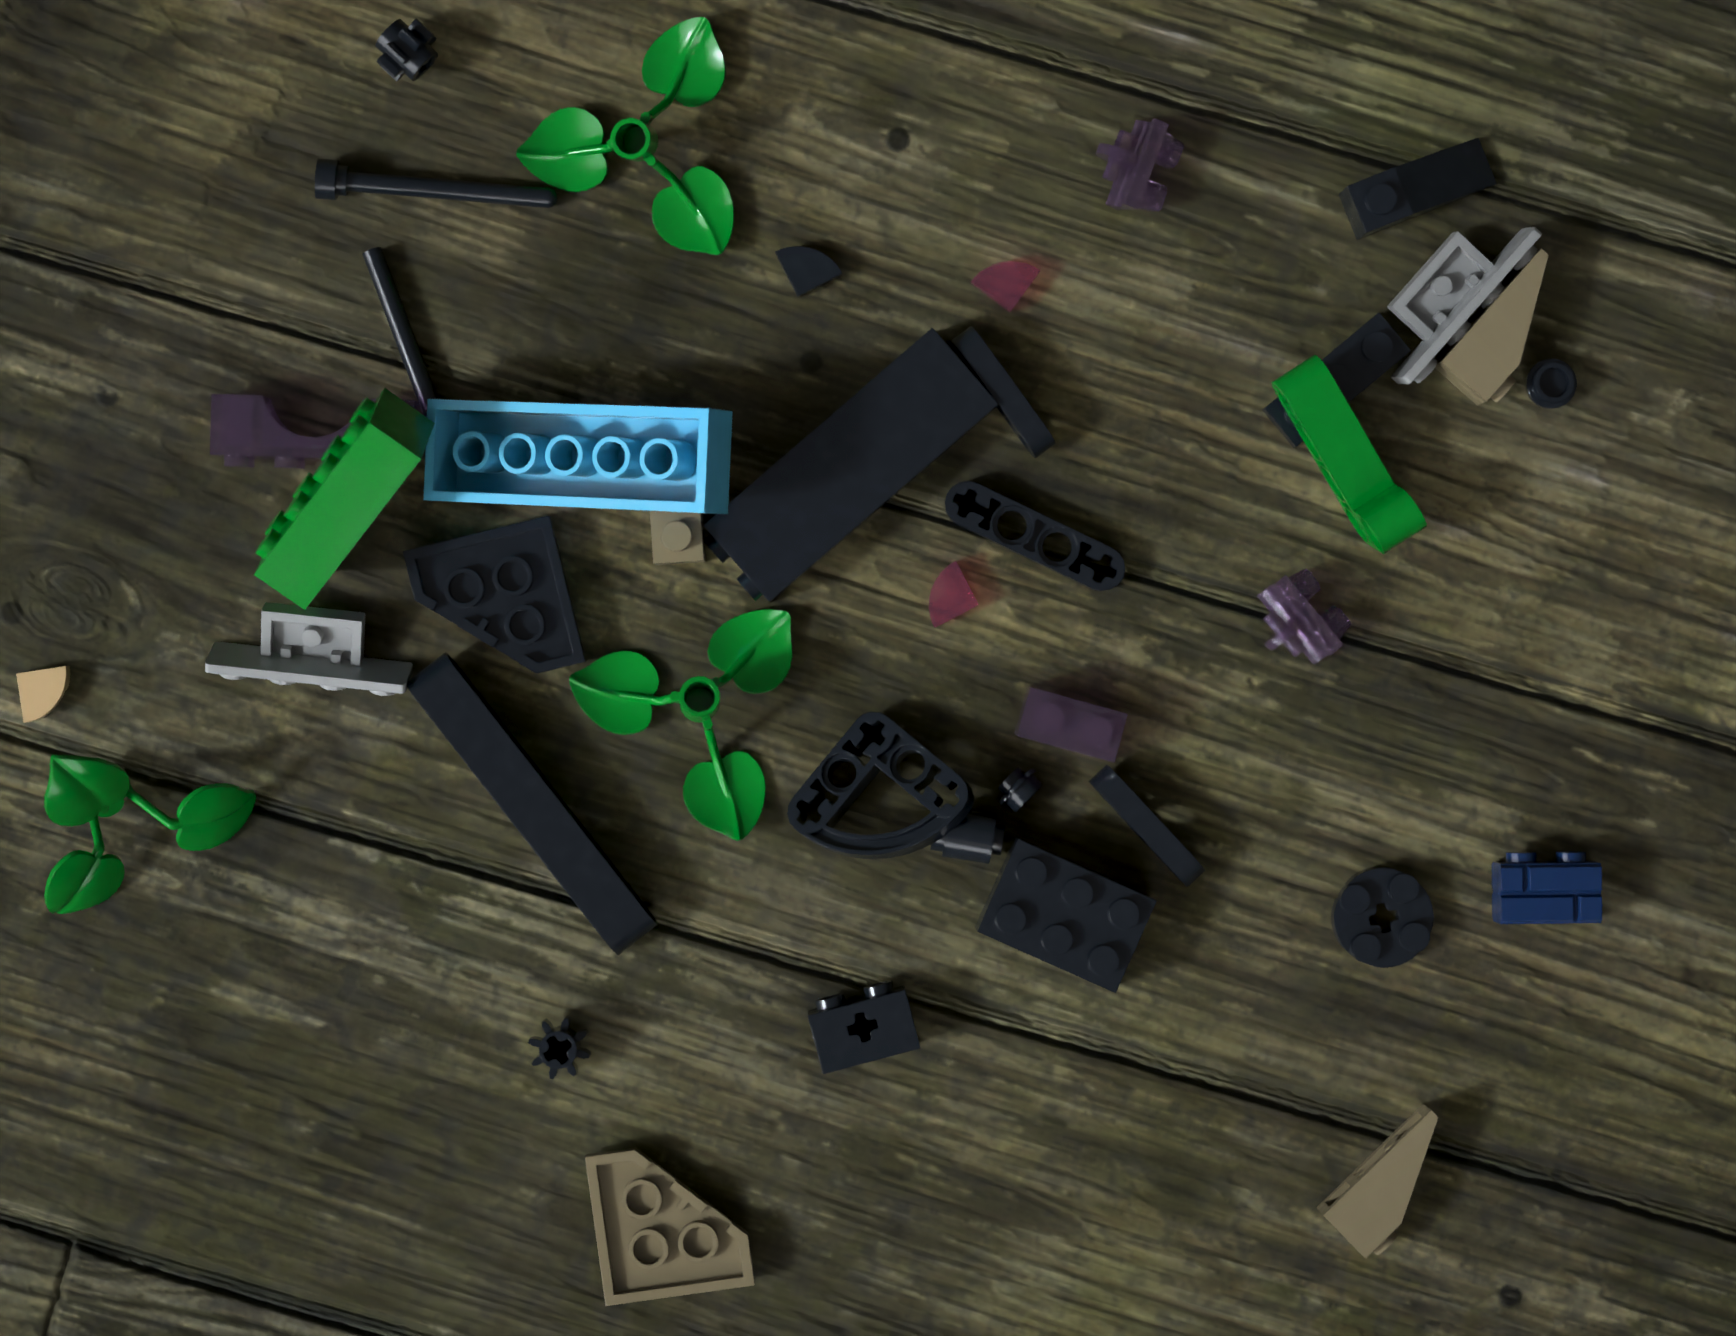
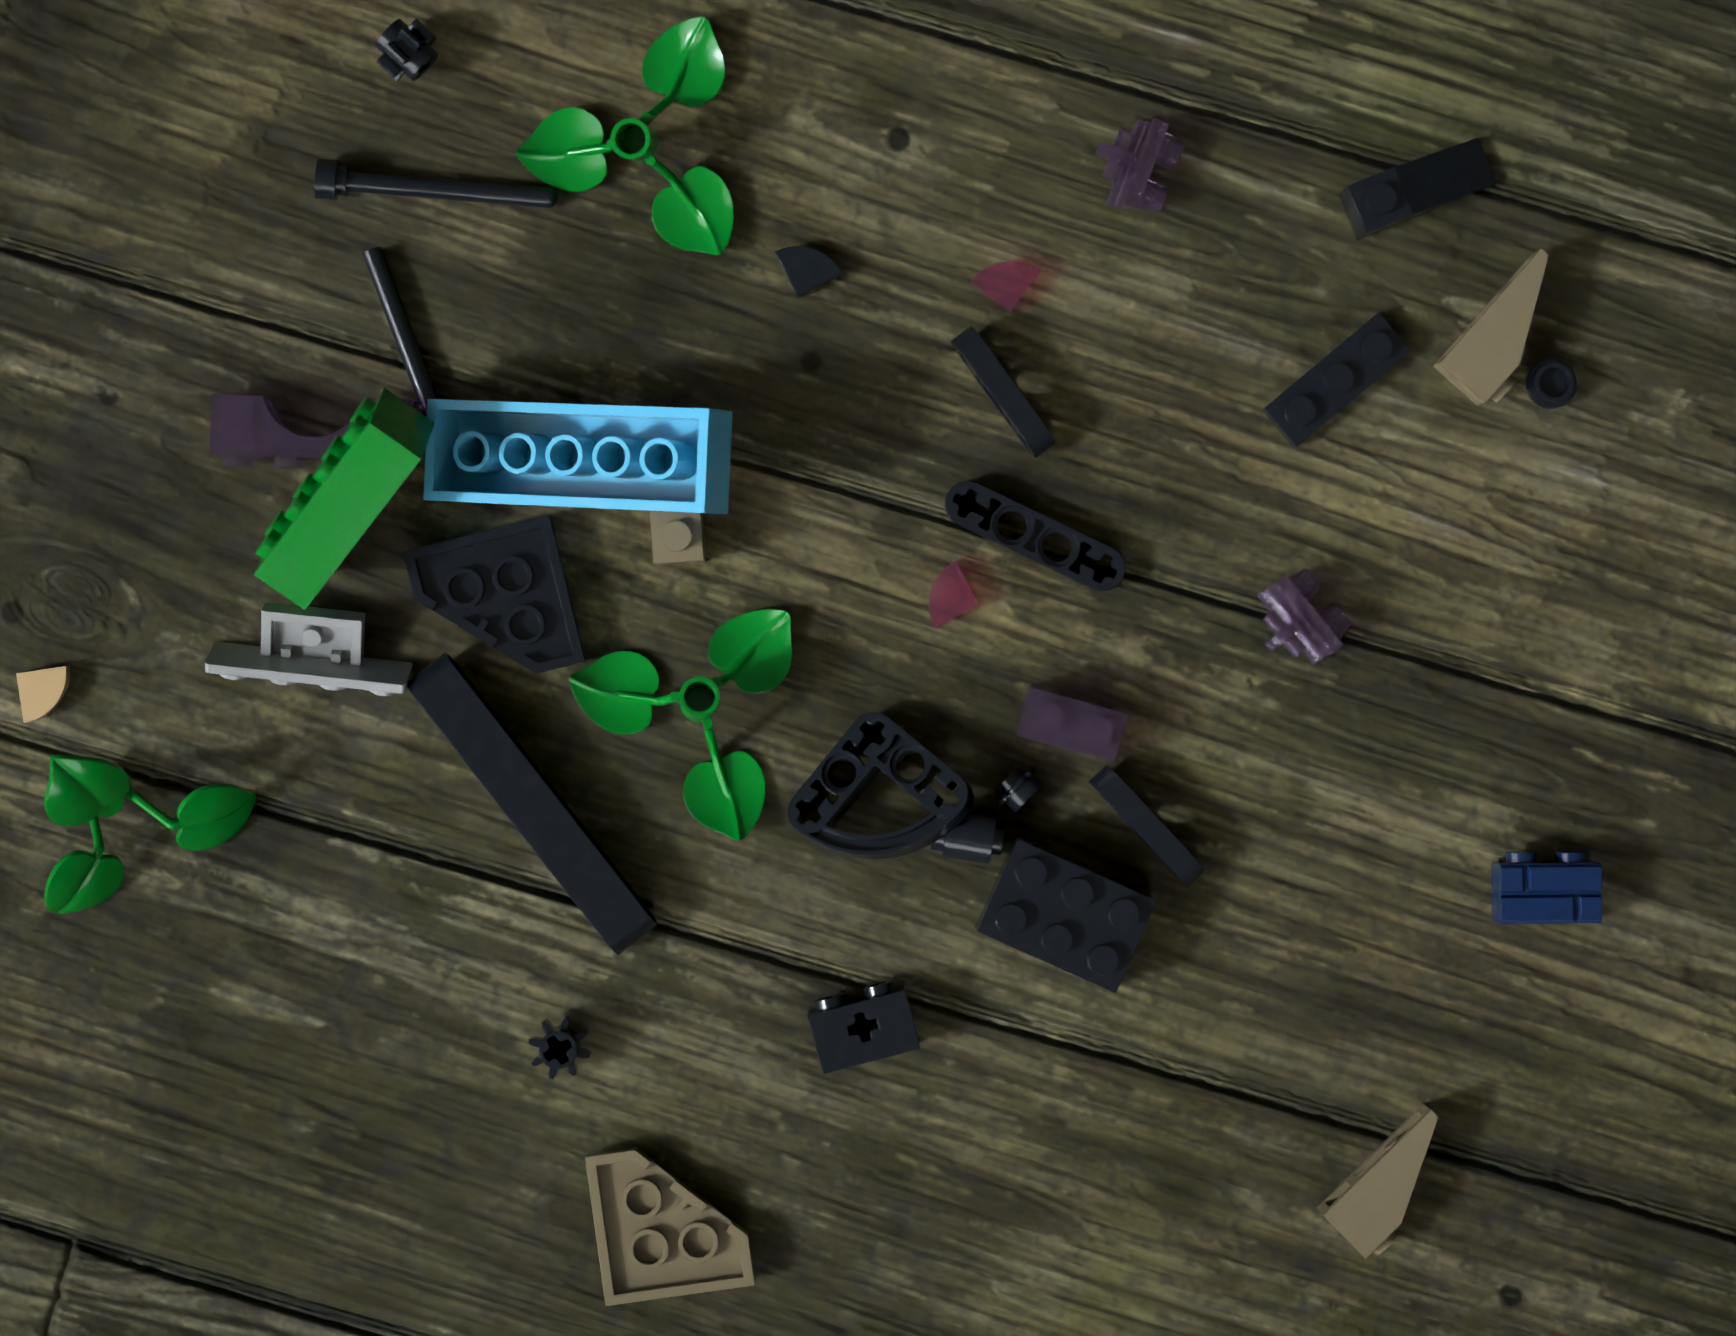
black brick [703,328,998,603] -> none
green beam [1271,354,1427,554] -> none
black plate [1331,867,1434,968] -> none
light grey bracket [1387,227,1542,384] -> none

